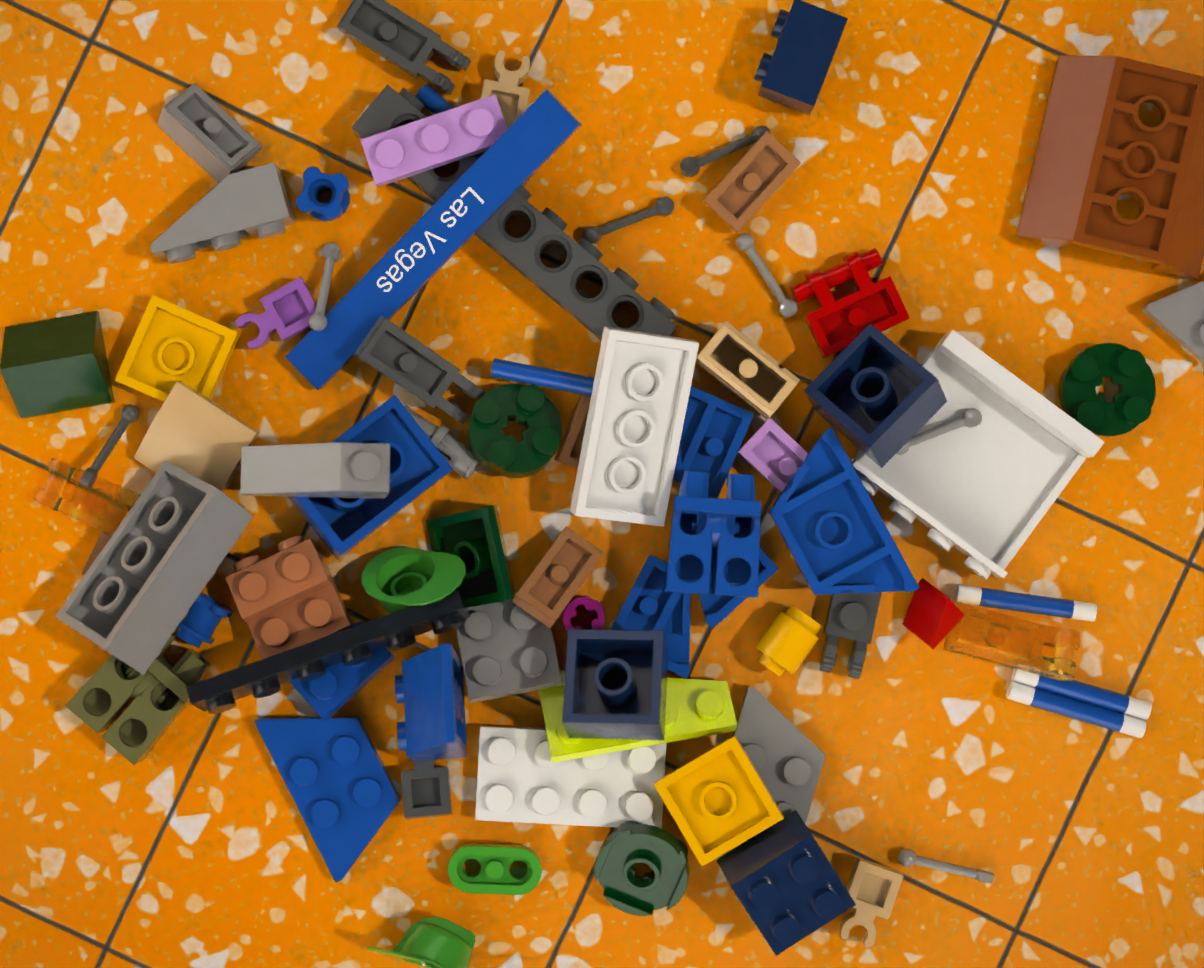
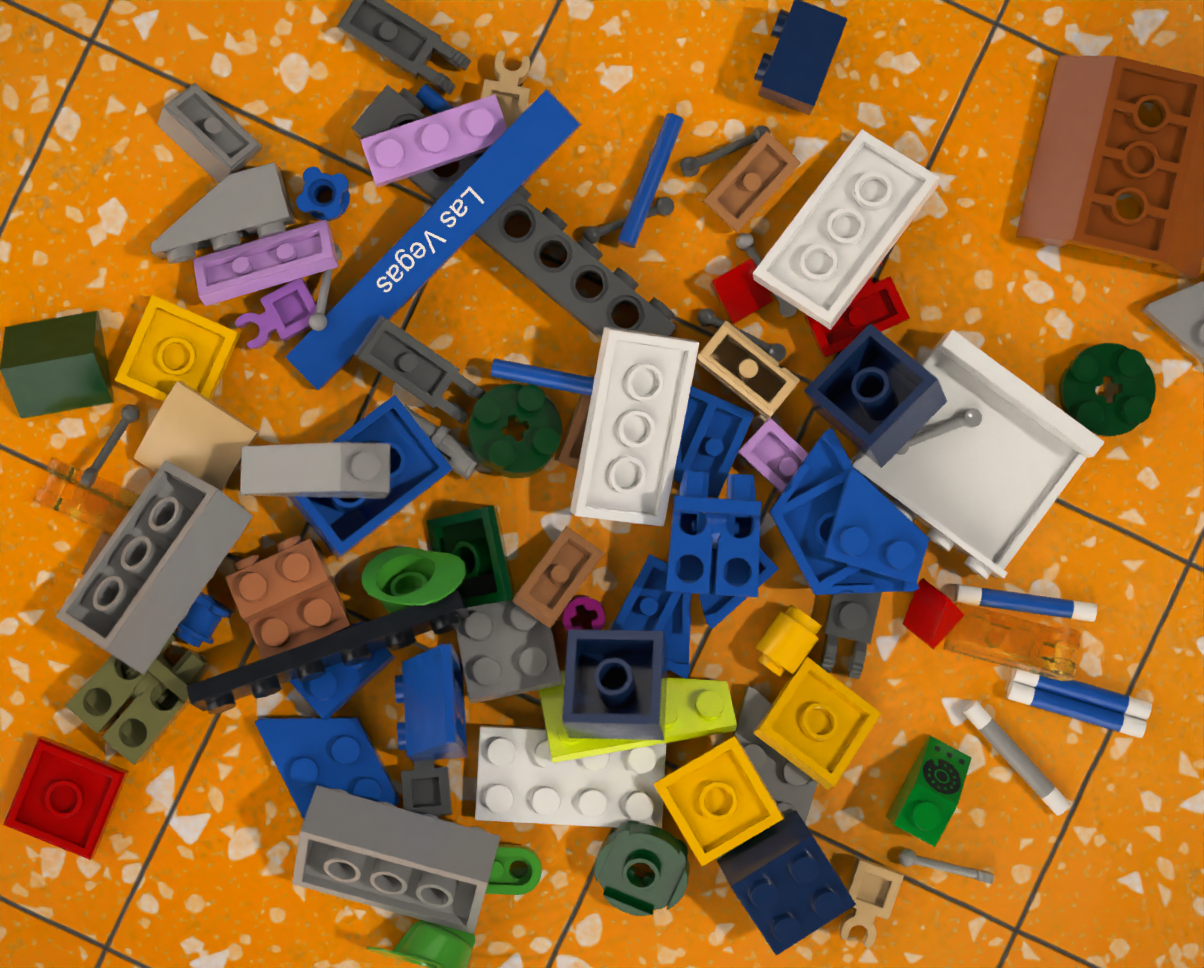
none -> red plate [3,736,129,860]
none -> lavender plate [193,220,339,306]
none -> light grey slope [292,785,501,934]
none -> blue bar [618,113,684,248]
none -> dark grey hinge [697,308,786,362]
none -> red slope [710,258,773,325]
none -> white plate [753,129,940,330]
none -> yellow plate [753,657,881,790]
none -> blue wing [822,469,930,585]
none -> green slope [885,735,971,847]
none -> light grey bar [962,700,1071,816]

